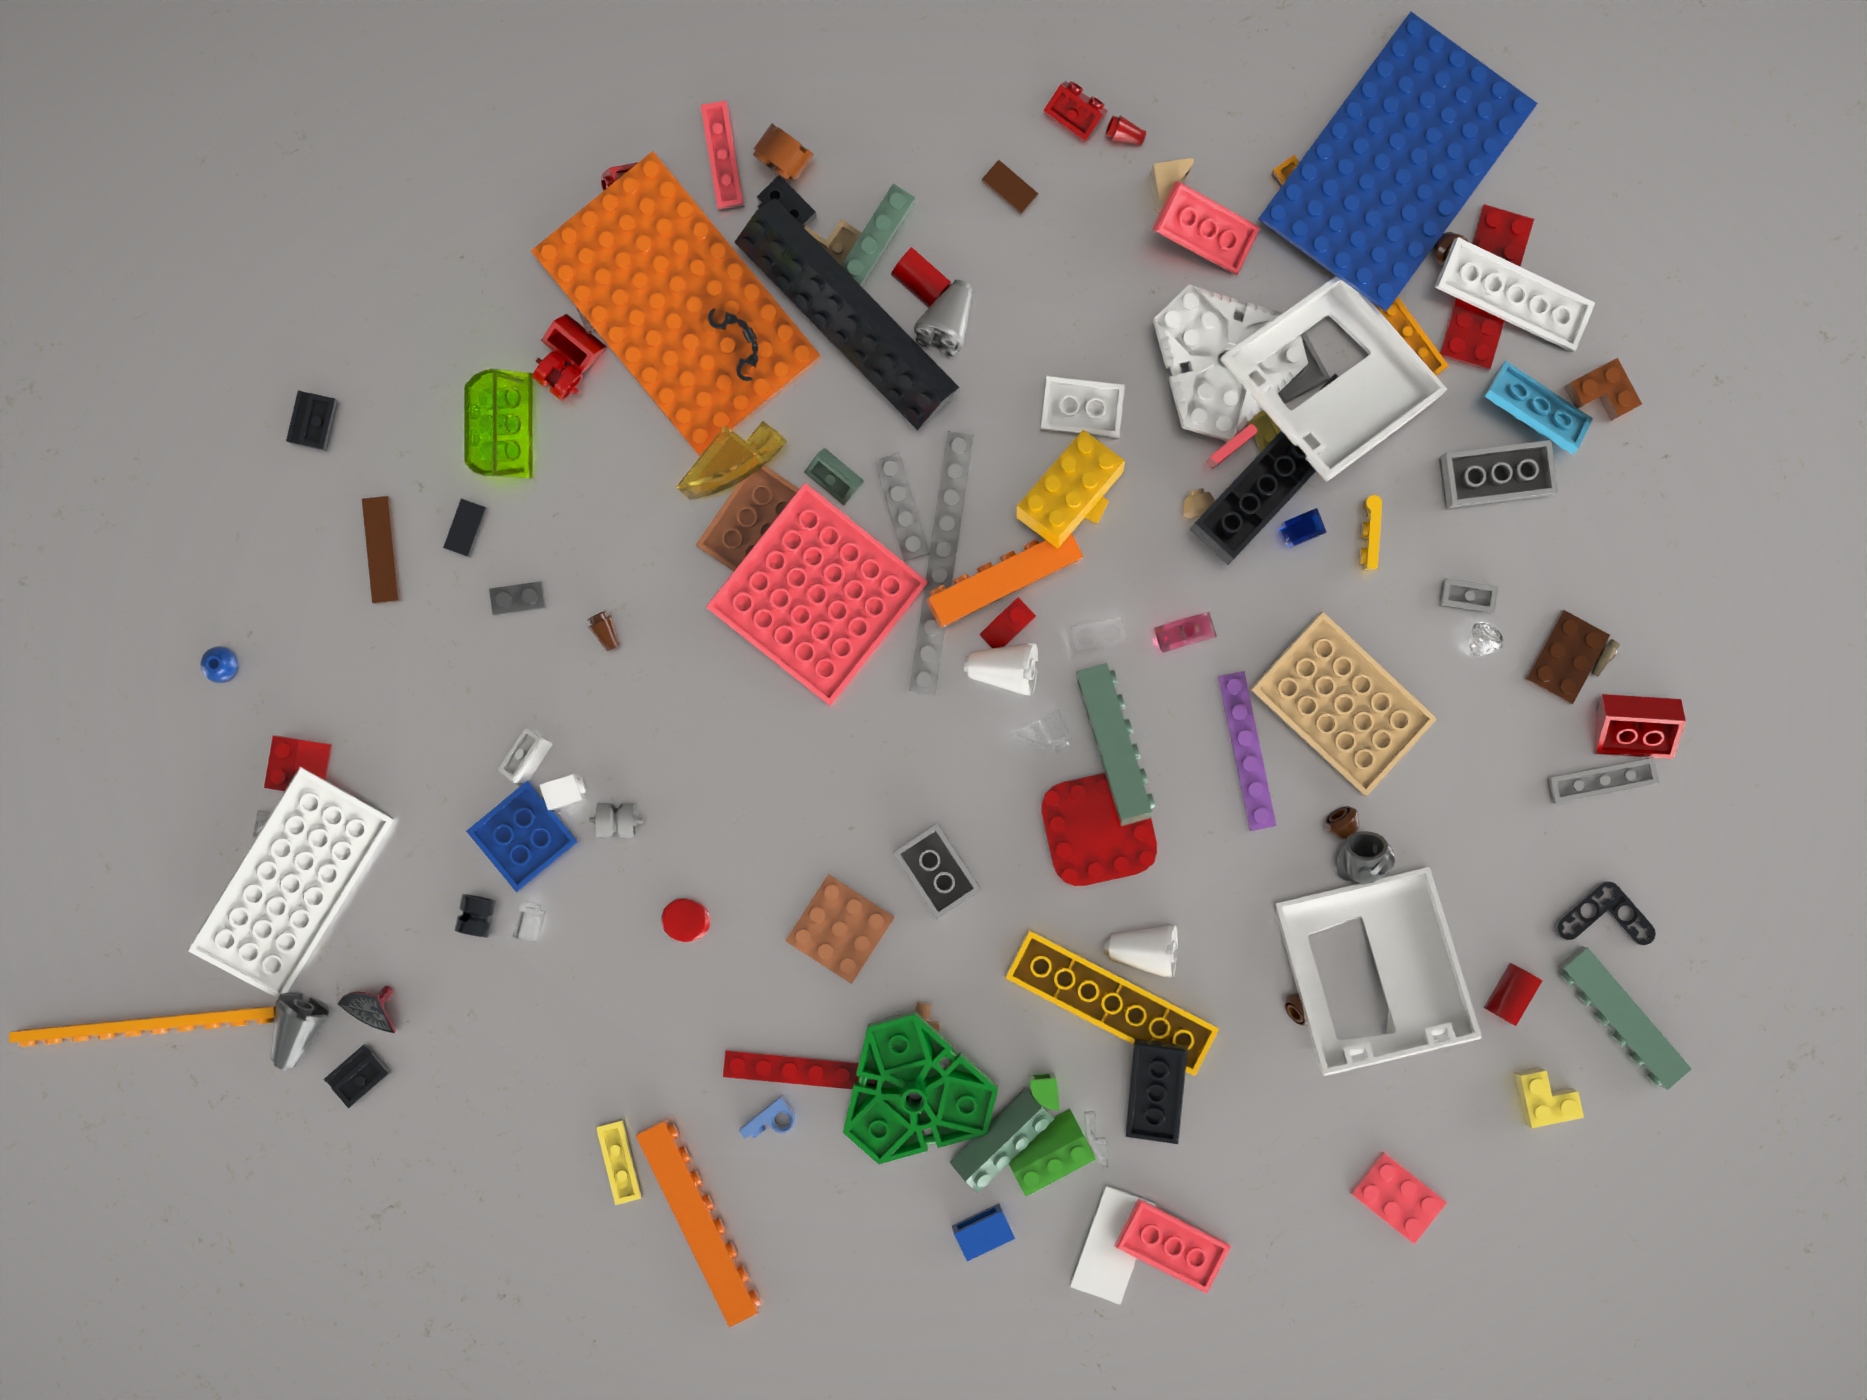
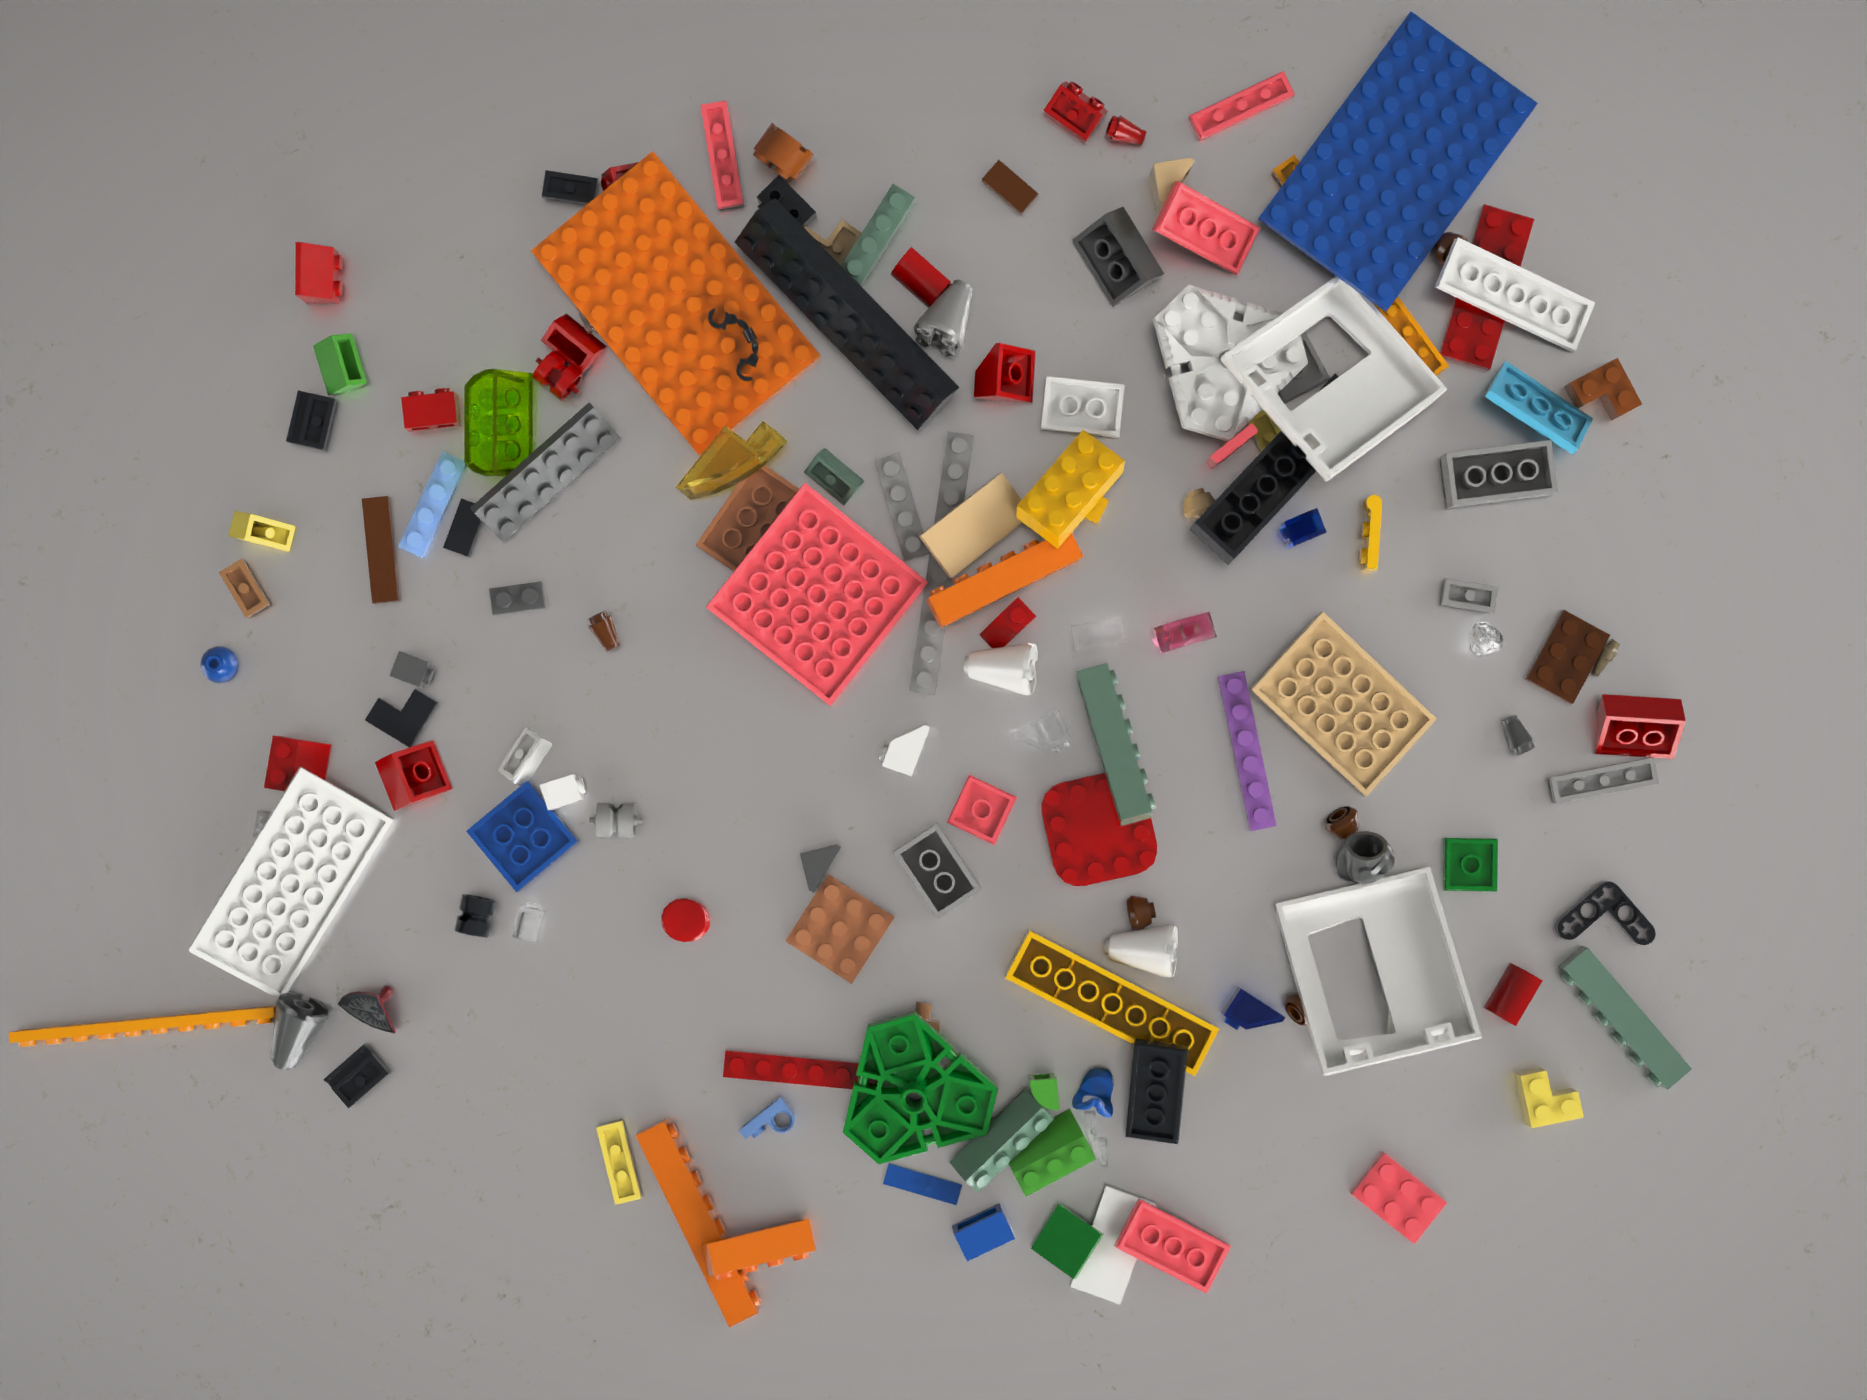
none -> medium nougat plate [219,559,271,618]
none -> light yellow slope [228,511,296,552]
none -> red slope [295,242,343,304]
none -> bright green brick [313,333,367,395]
none -> black tile [365,689,438,748]
none -> red slope [375,740,452,811]
none -> dark grey brick [389,651,434,688]
none -> light blue plate [398,451,468,558]
none -> red brick [401,388,461,432]
none -> plate [470,402,621,542]
none -> black plate [542,170,599,205]
none -> orange brick [702,1219,816,1280]
none -> dark grey slope [800,844,841,893]
none -> white slope [879,725,930,777]
none -> blue piece [883,1164,962,1205]
none -> tan tile [919,473,1023,578]
none -> coral tile [947,775,1017,845]
none -> red slope [974,343,1036,403]
none -> green tile [1031,1204,1104,1279]
none -> dark grey slope [1072,207,1164,307]
none -> blue piece [1072,1067,1114,1118]
none -> reddish brown cone [1126,895,1156,930]
none -> coral tile [1189,71,1295,141]
none -> clear blue slope [1221,987,1285,1030]
none -> green tile [1443,838,1498,892]
none -> dark grey cone [1502,715,1535,756]

